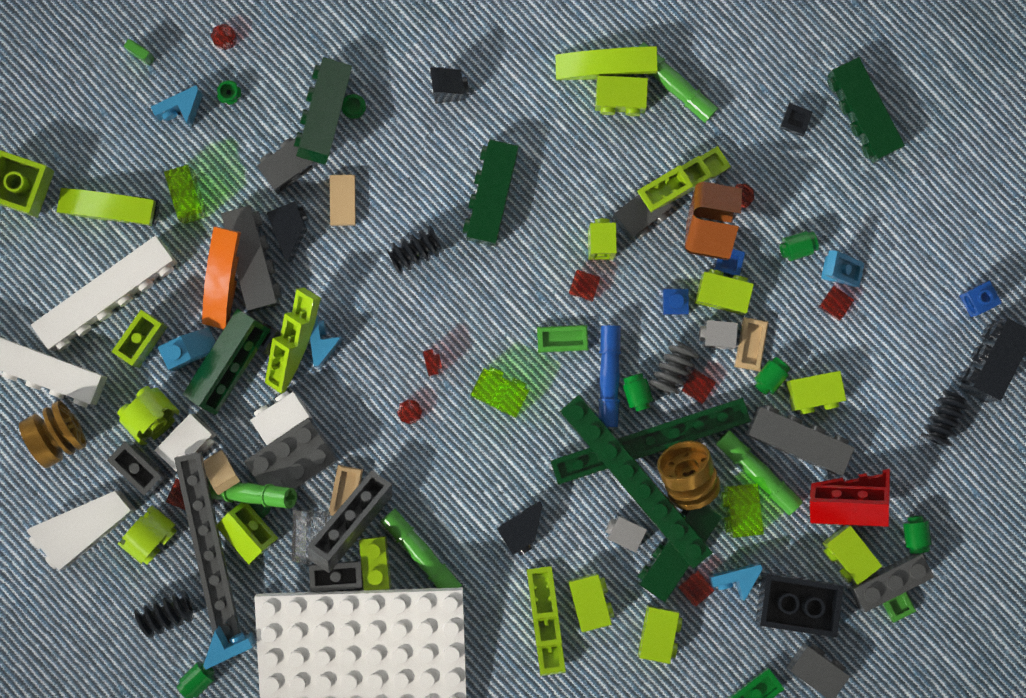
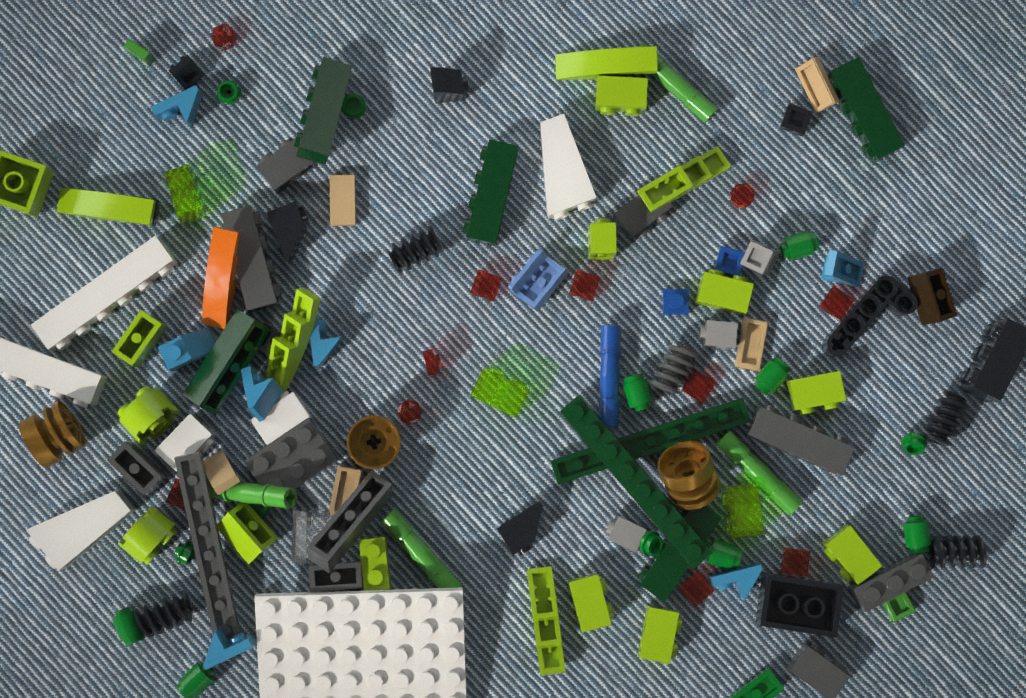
bright green tile [537,325,589,353] -> none
dark orange piece [685,182,742,260] -> none
red wedge [810,469,890,527] -> none
blue brick [959,281,1002,317] -> none
none -> green brick [112,606,146,647]
none -> black tile [169,55,204,90]
none -> green plate [174,541,195,565]
none -> dark azure slope [241,366,282,422]
none -> pearl gold wheel [347,415,401,469]
none -> clear red plate [470,269,502,302]
none -> medium blue bracket [508,248,569,312]
none -> white slope [540,114,597,220]
none -> green plate [640,531,663,556]
none -> green brick [706,538,742,570]
none -> light grey brick [740,241,780,275]
none -> clear red plate [780,547,811,577]
none -> tan tile [795,57,839,114]
none -> black beam [822,275,918,357]
none -> green plate [901,432,927,455]
none -> dark brown brick [907,267,958,325]
none -> black piece [929,535,987,569]

